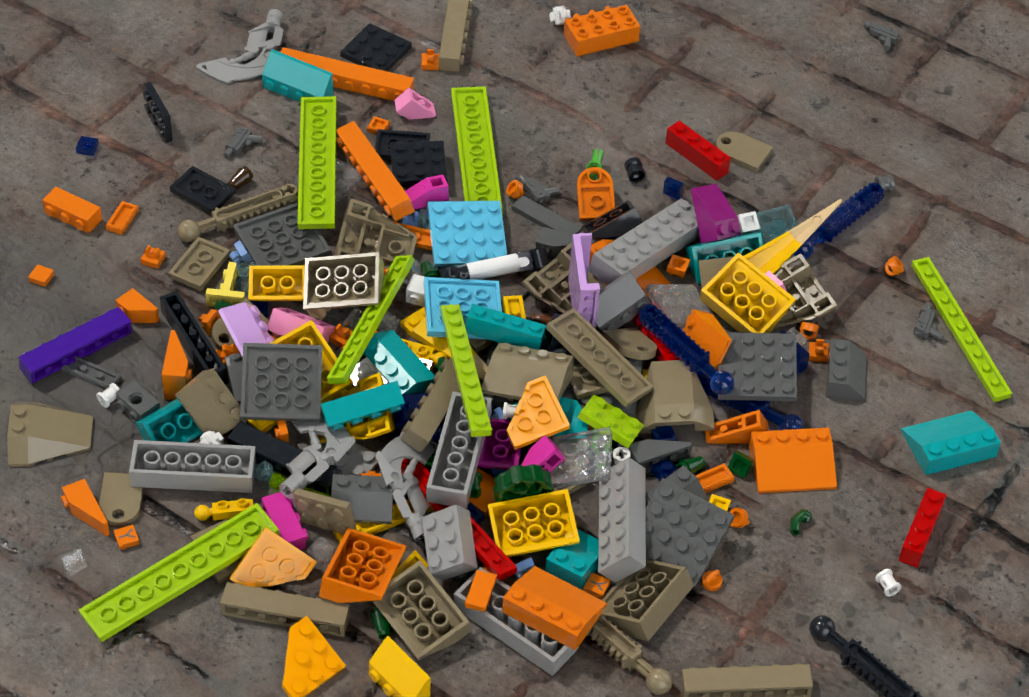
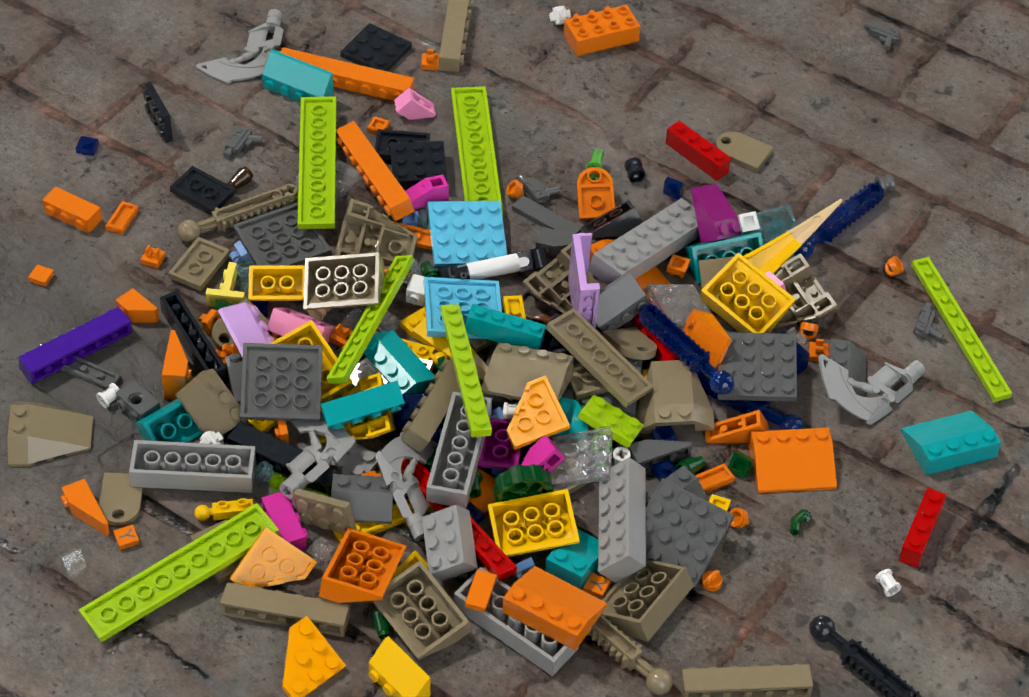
none -> light grey piece [818,354,926,425]

